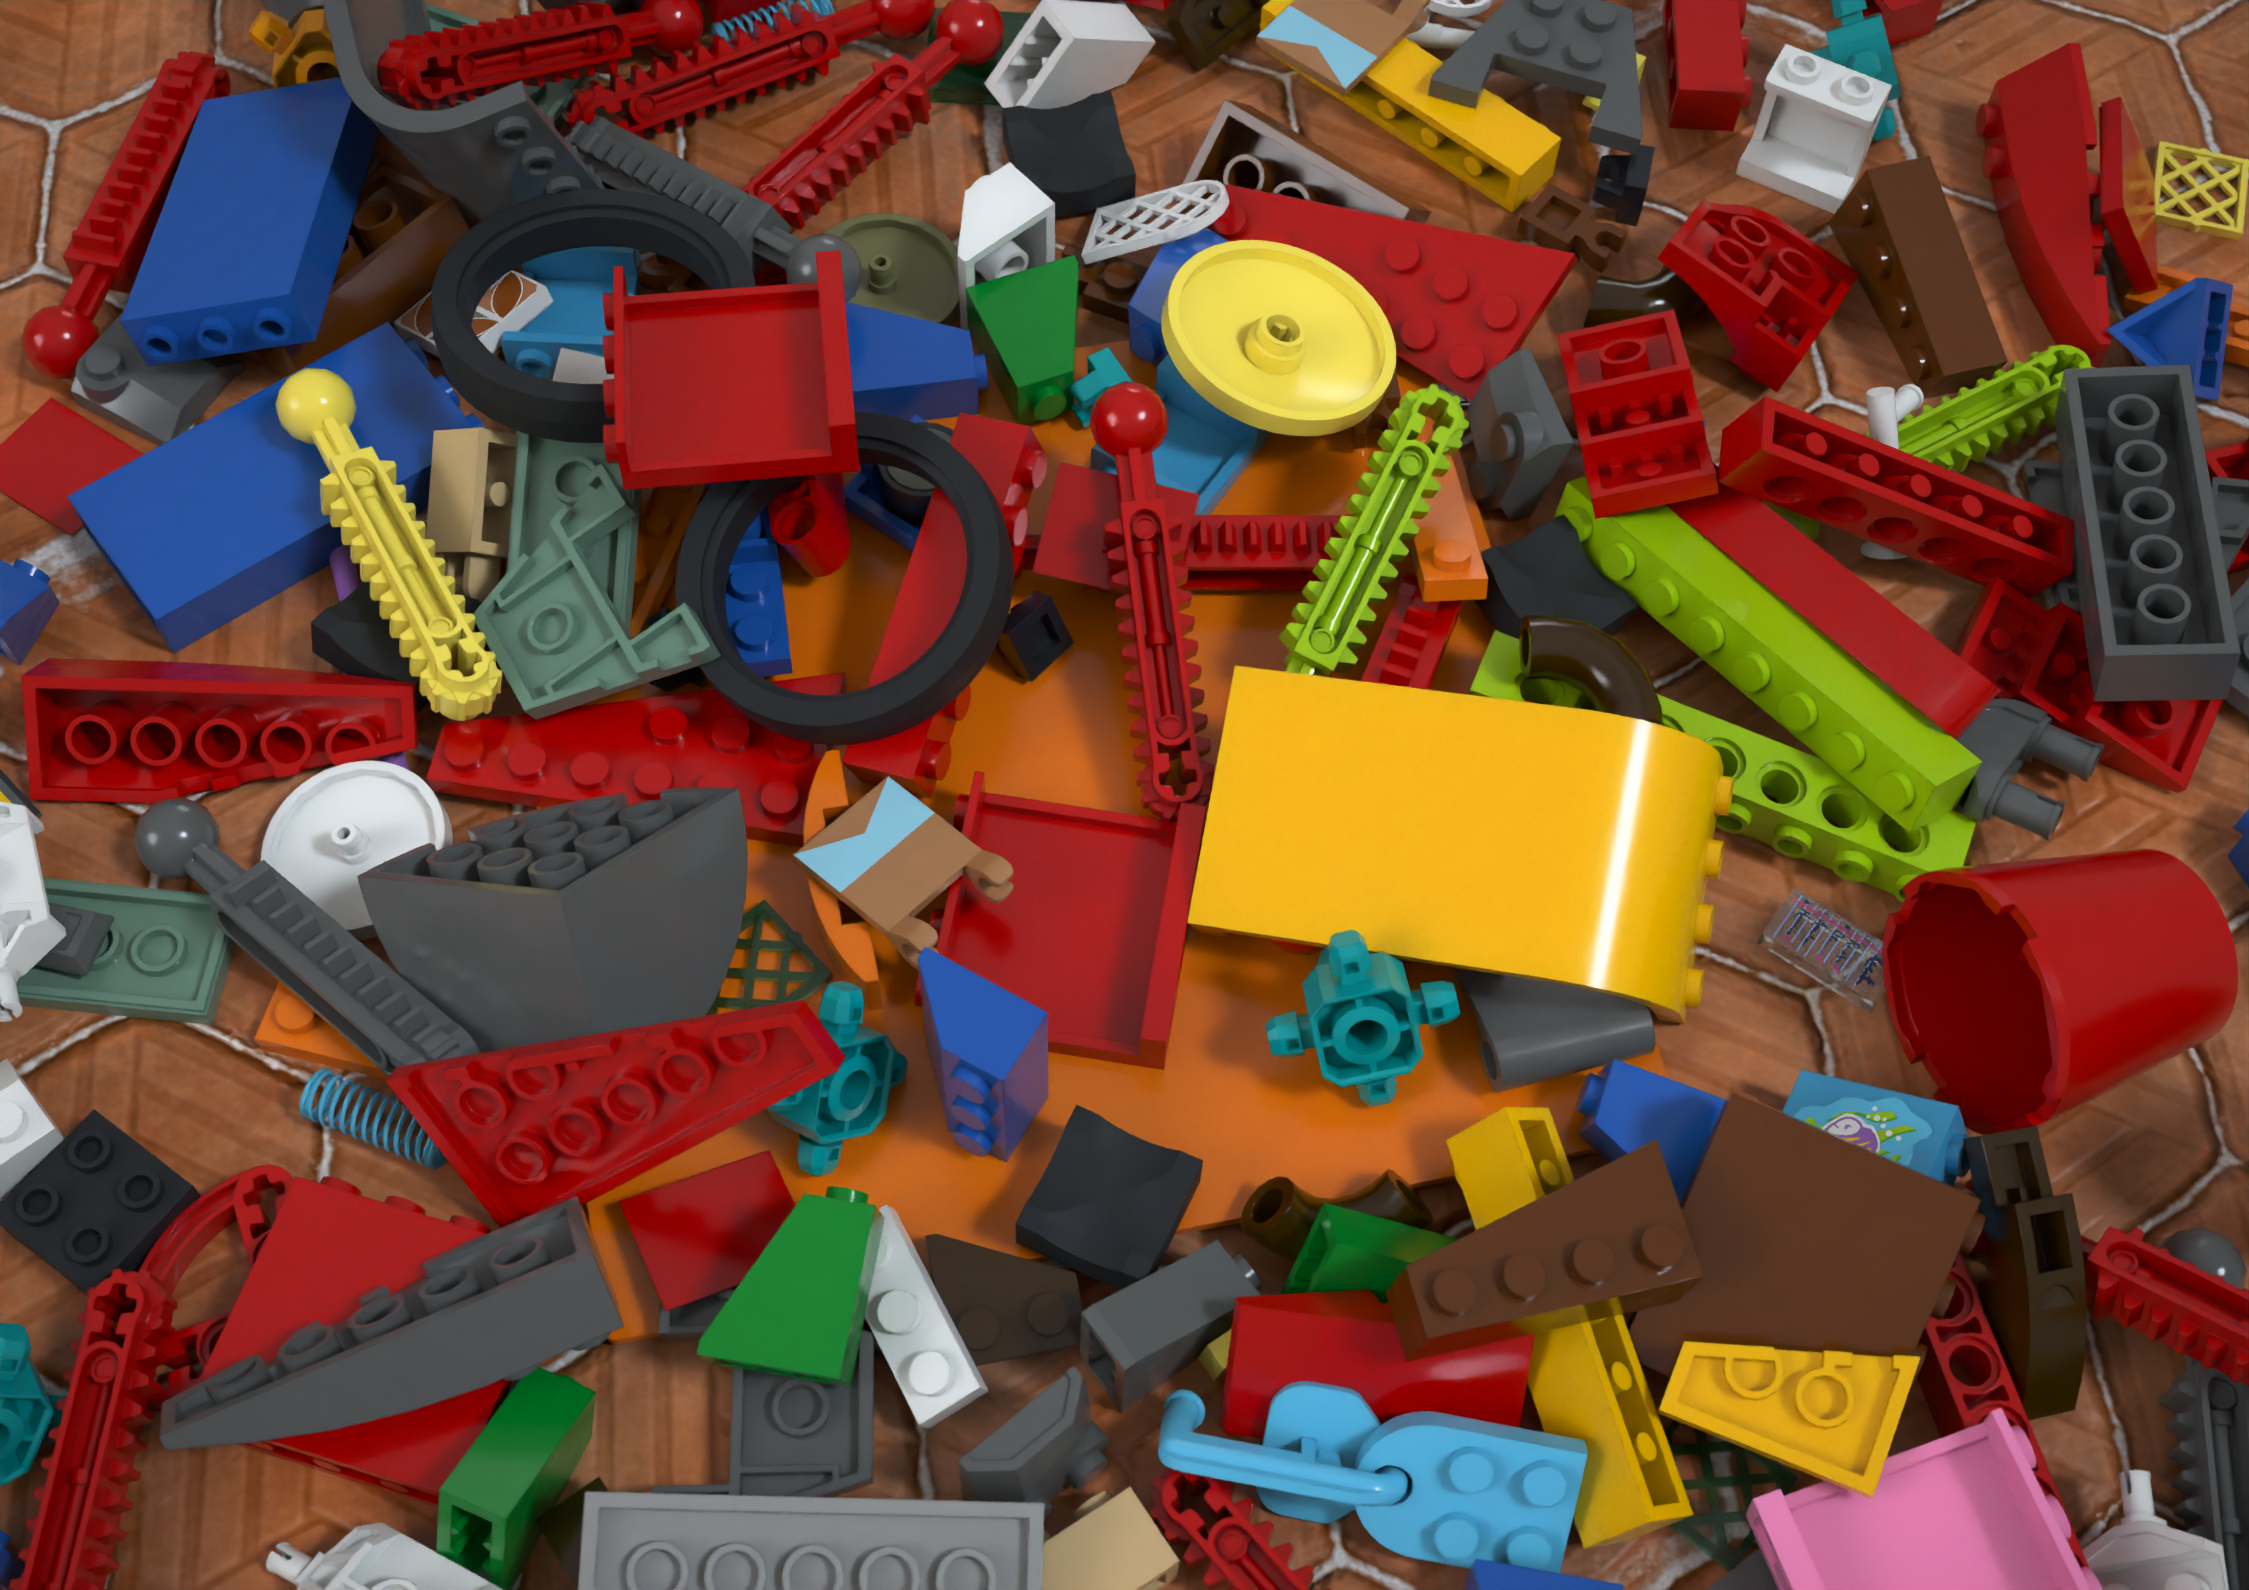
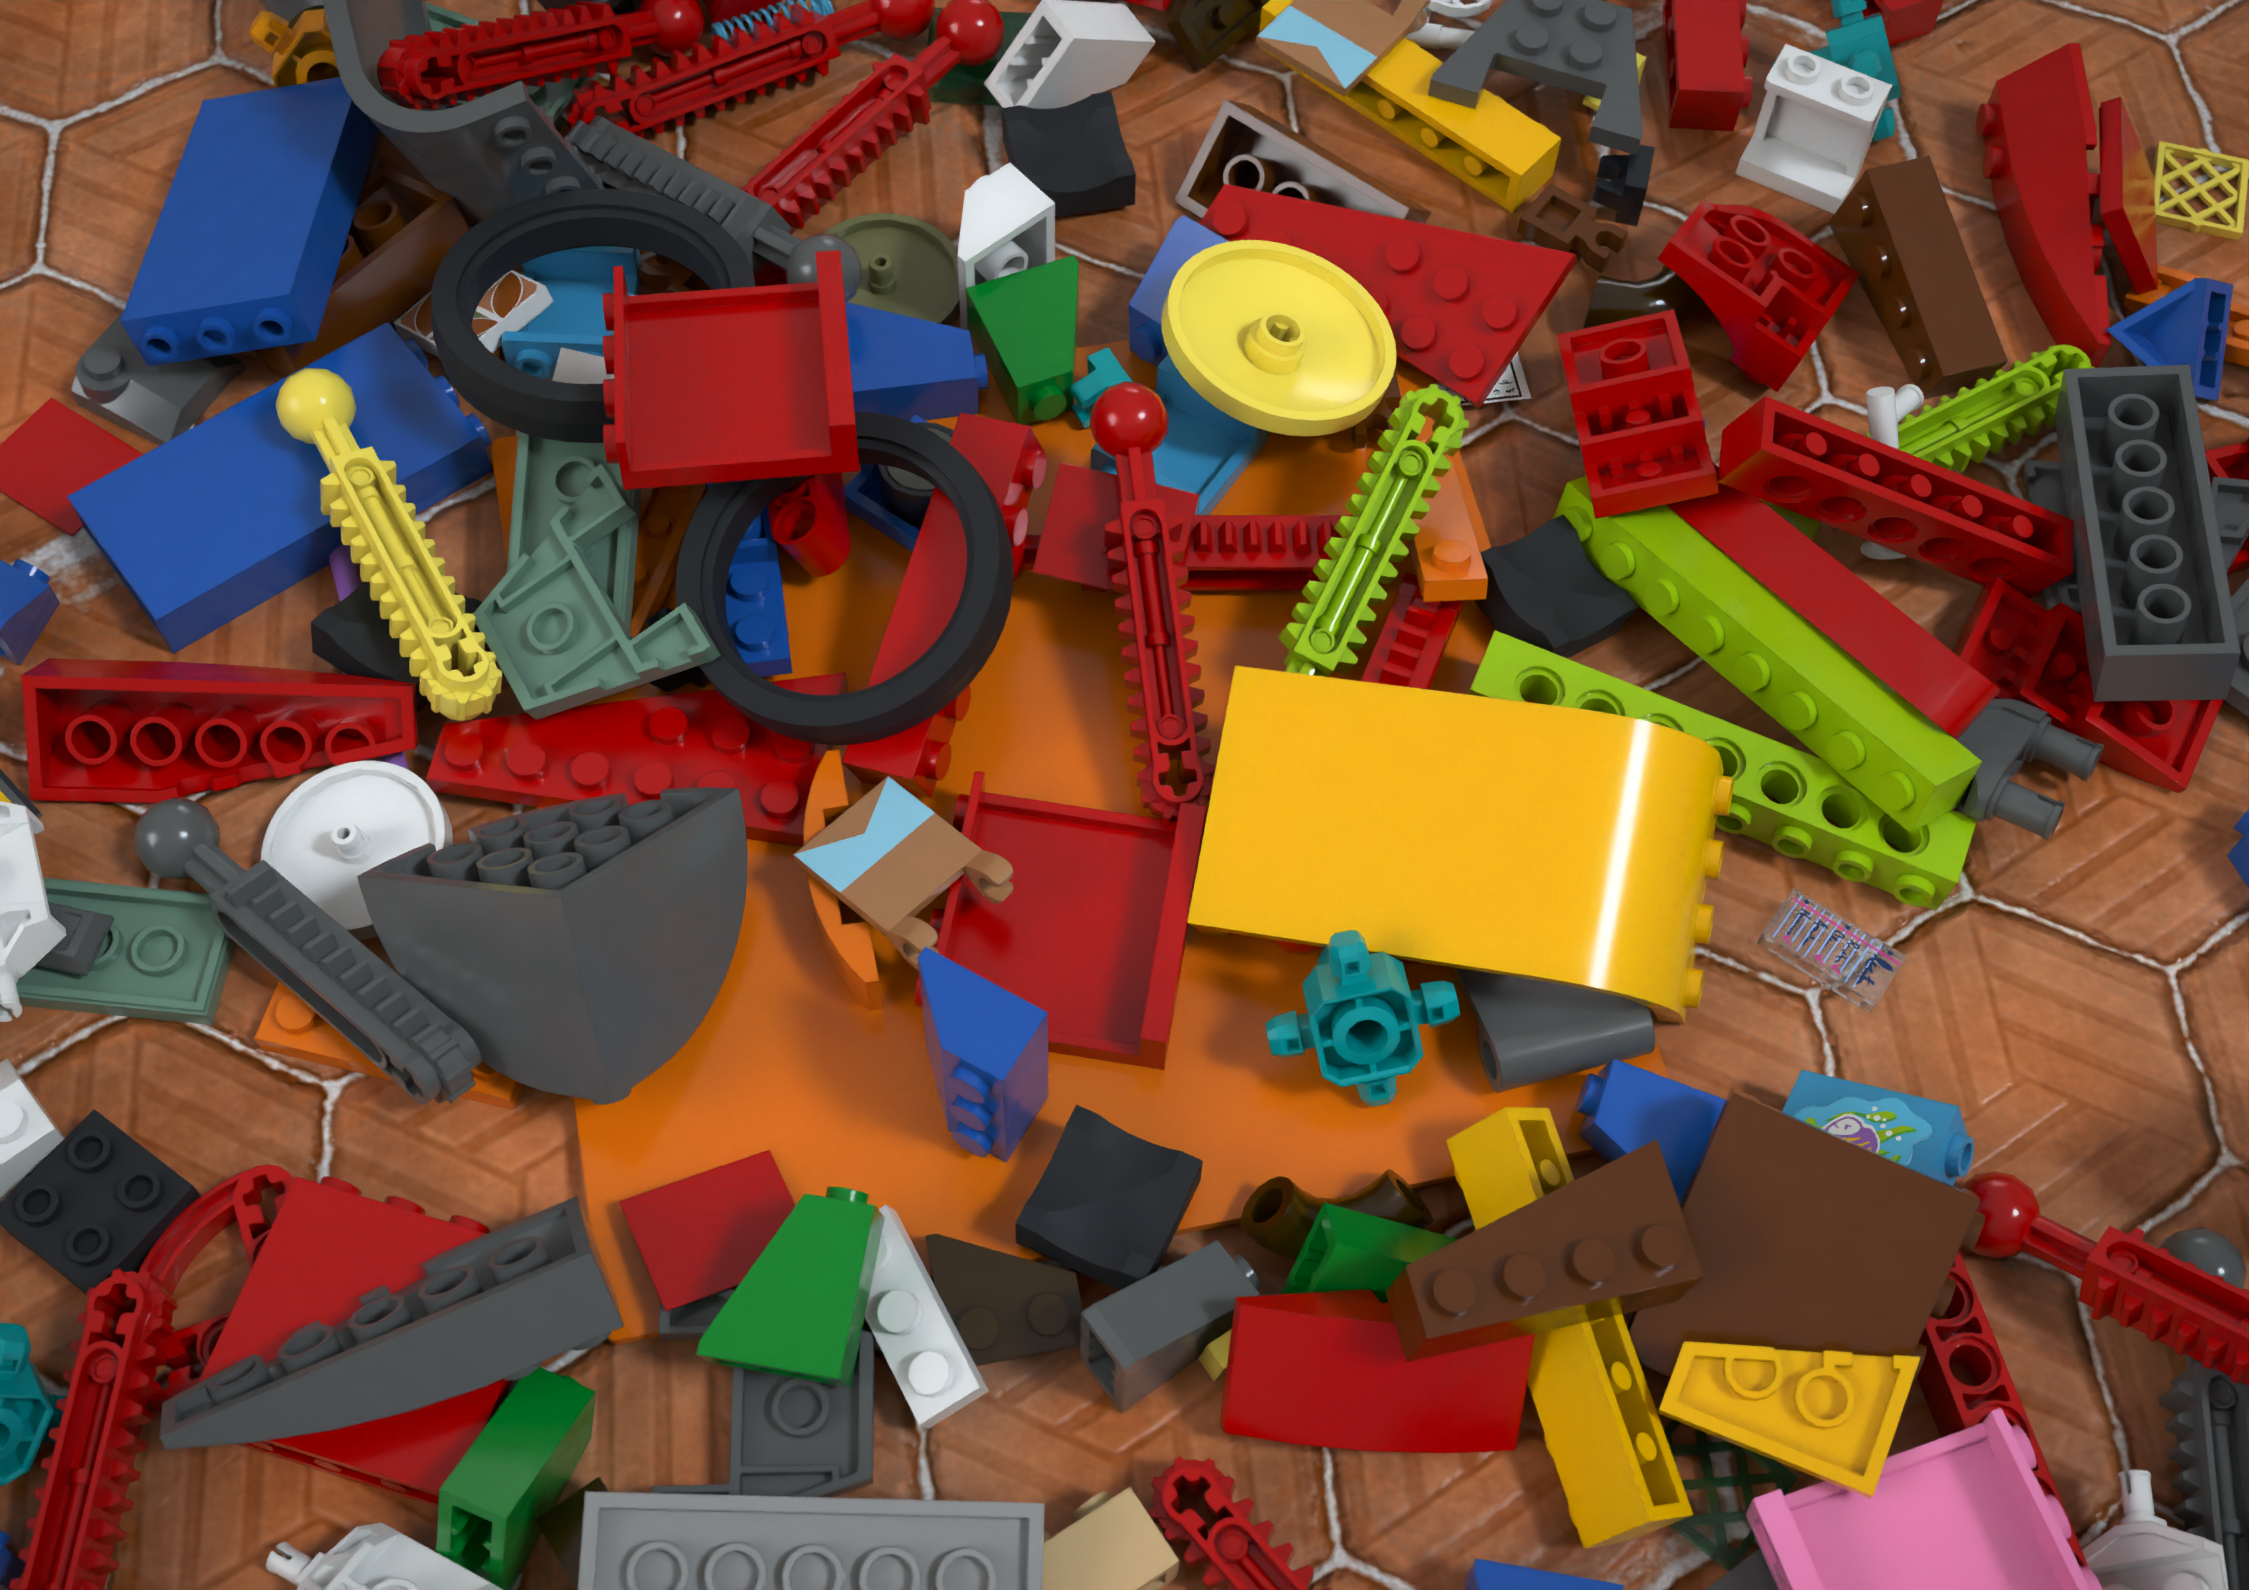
red gear [22,51,231,379] -> none
medium azure piece [299,1068,447,1170] -> none
red wing [385,1000,845,1228] -> none
tan brick [426,427,518,602] -> none
clear green window [706,899,833,1016] -> none
teal piece [766,981,908,1176] -> none
dark grey slope [958,1365,1110,1520] -> none
black tile [995,590,1074,682] -> none
reddish brown plate [1062,245,1149,324] -> none
white window [1081,180,1230,264] -> none
medium azure plate [1158,1381,1588,1573] -> none
dark grey slope [1467,349,1574,520] -> none
dark brown cylinder [1519,615,1664,726] -> none
red cone [1882,849,2238,1135] -> none
dark brown slope [1963,1126,2087,1421] -> none

